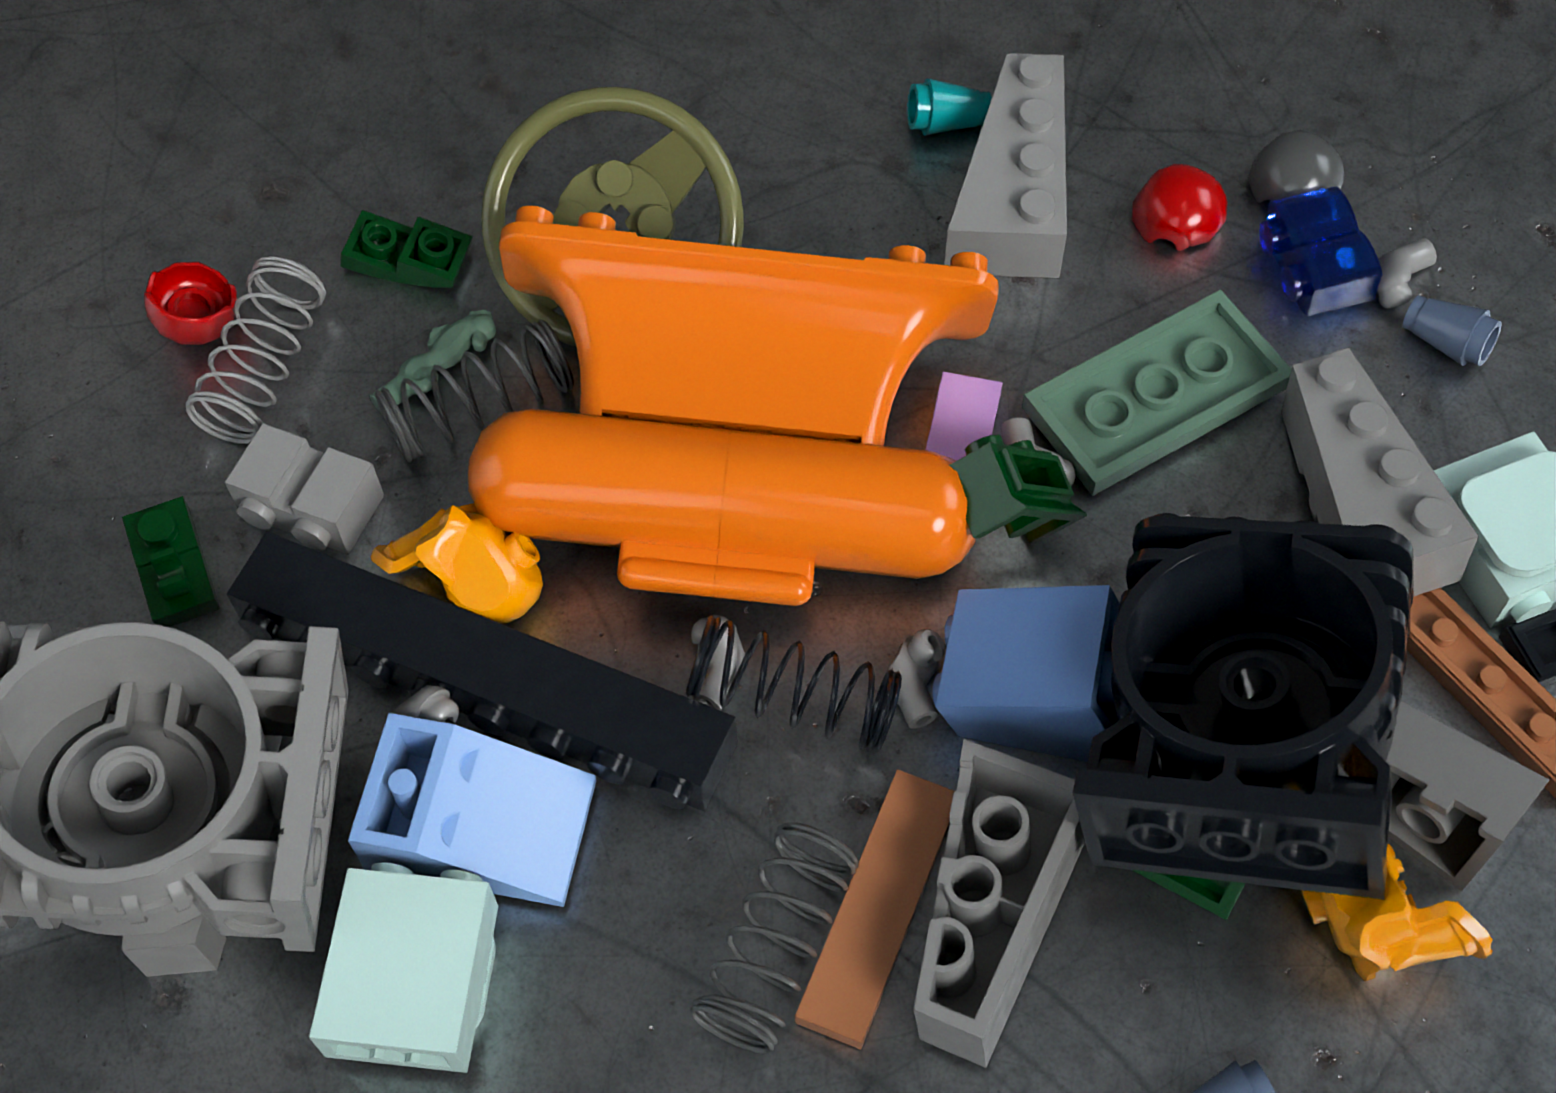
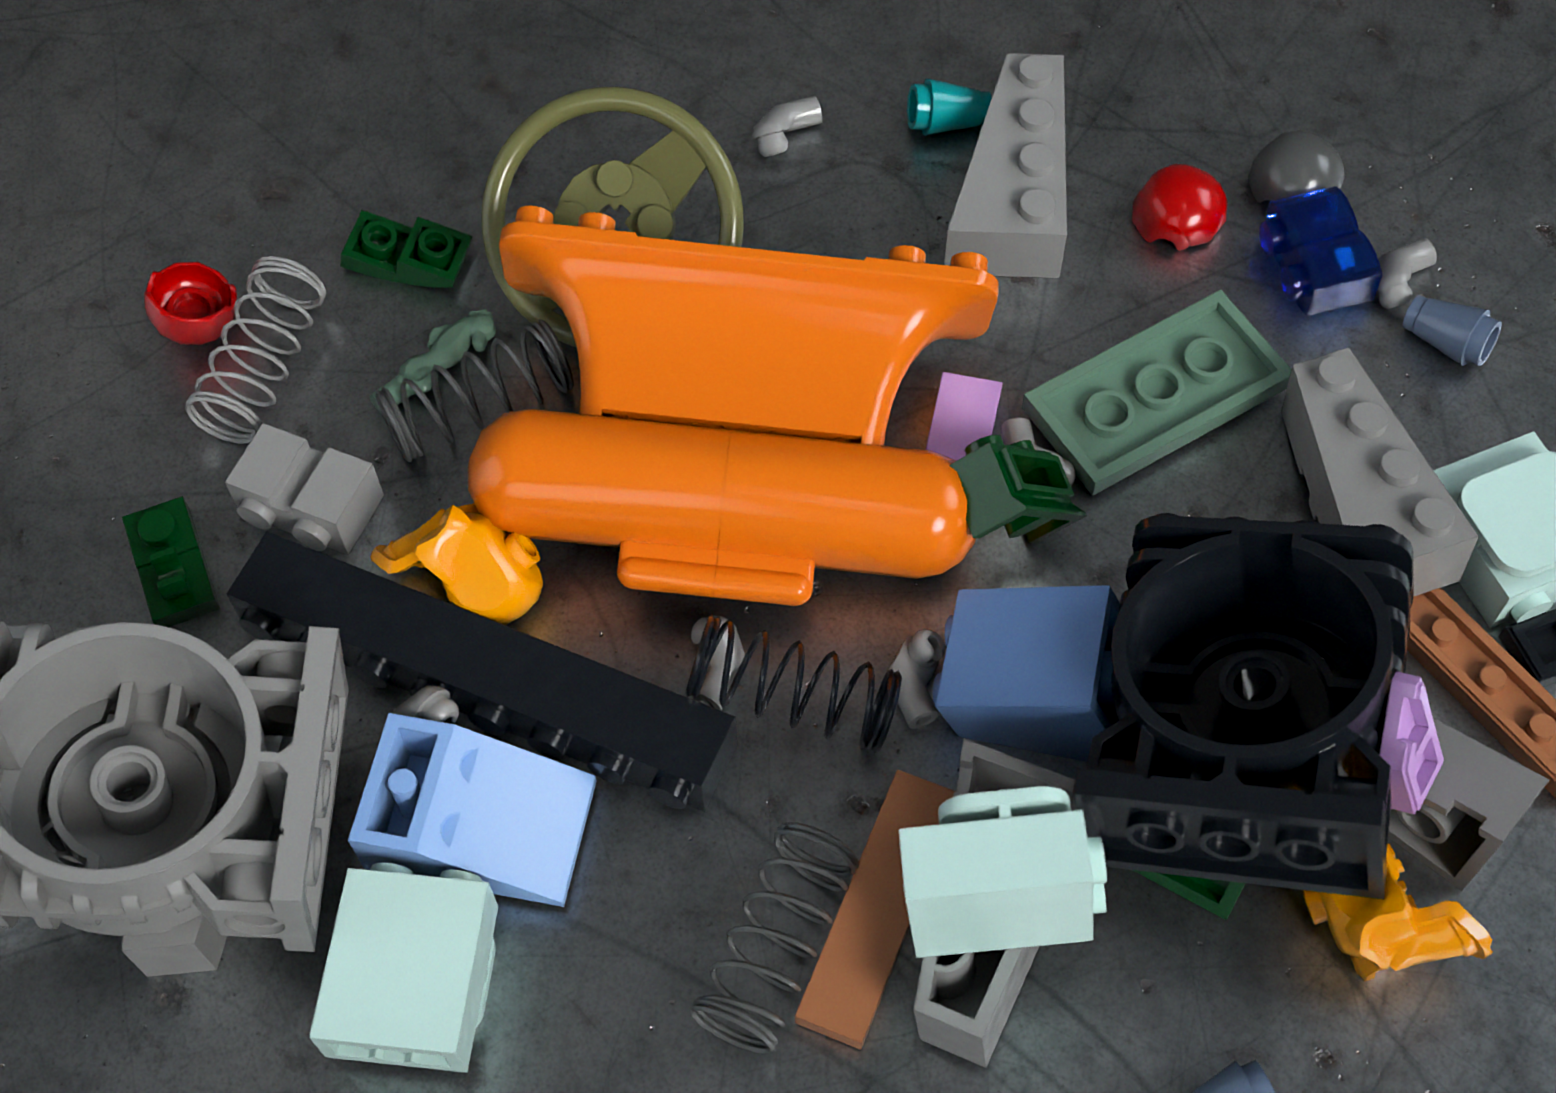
none -> light grey arm [753,96,822,157]
none -> light aqua brick [899,786,1107,958]
none -> lavender tile [1380,671,1444,815]

